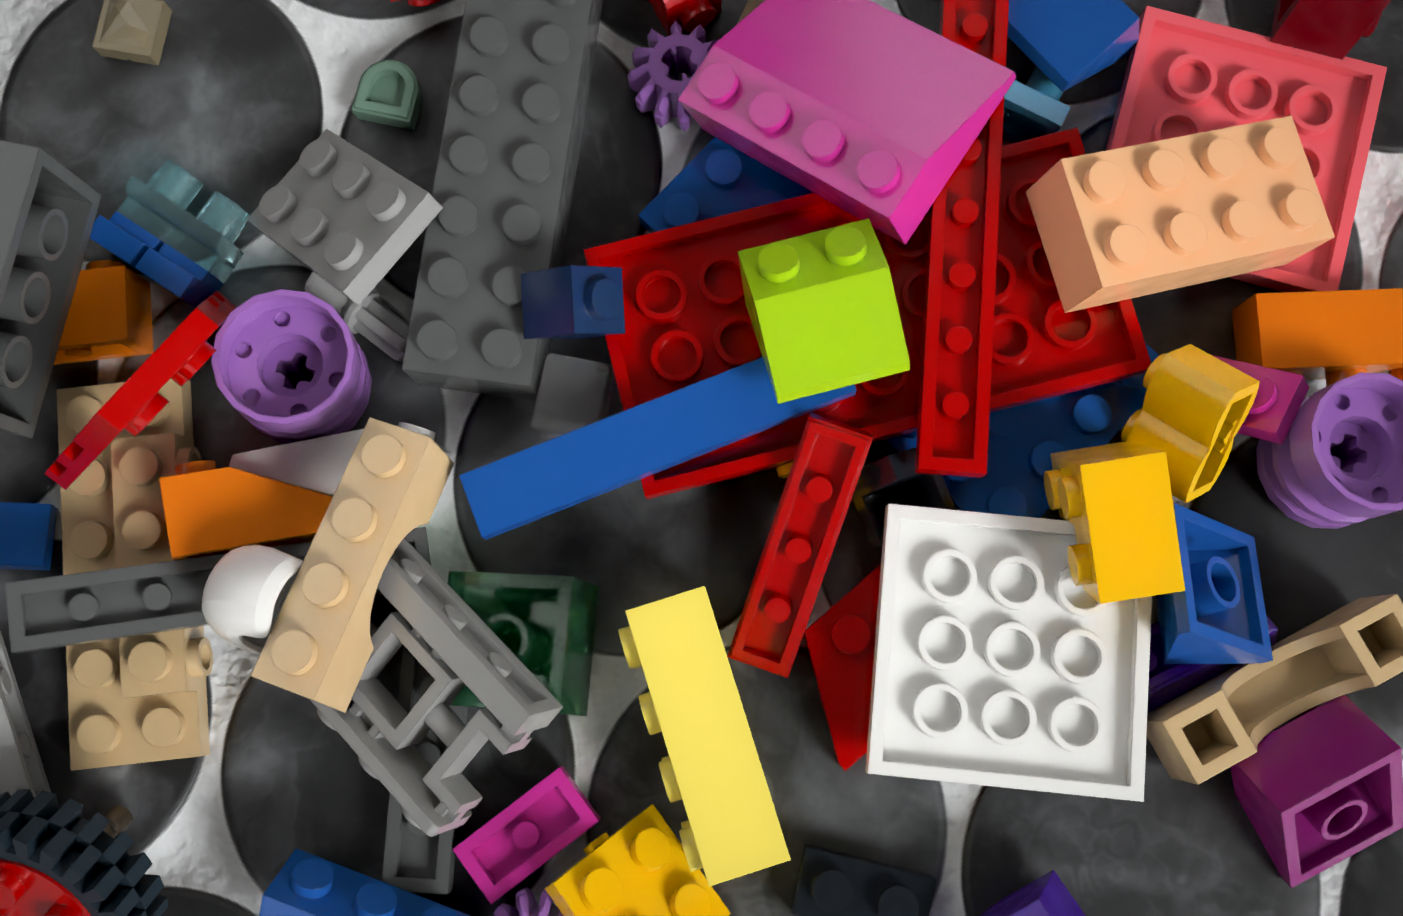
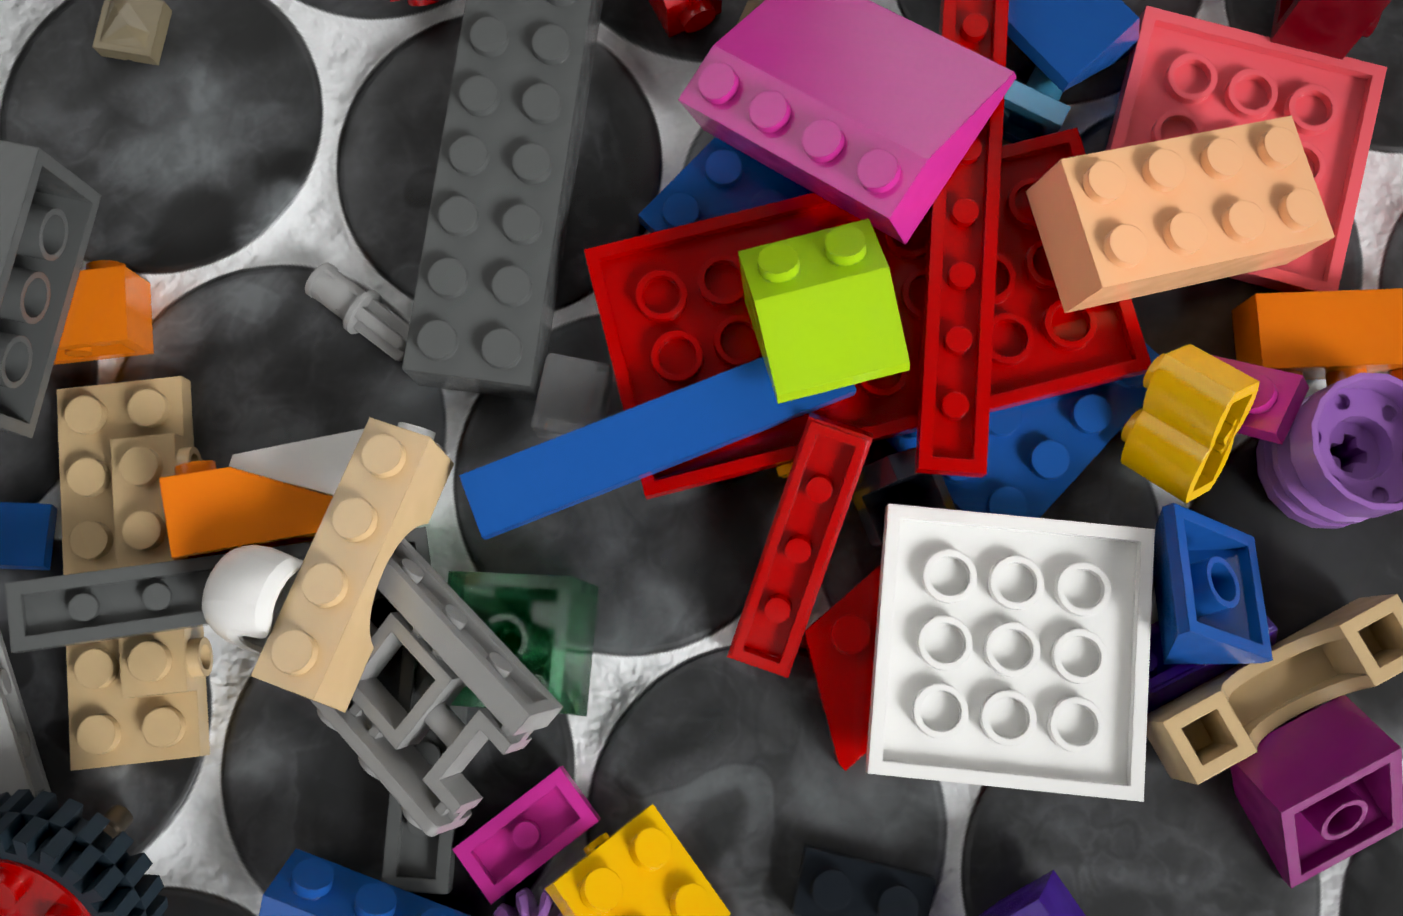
red wing [44,290,237,490] -> none
clear light blue hips [90,160,250,308] -> none
medium lavender wheel [211,289,372,445] -> none
light grey plate [246,129,443,306] -> none
sand green tile [351,60,423,130] -> none
dark blue brick [521,265,625,339] -> none
light yellow brick [618,586,791,886] -> none
medium lavender gear [628,20,720,132] -> none
yellow brick [1044,441,1185,604] -> none

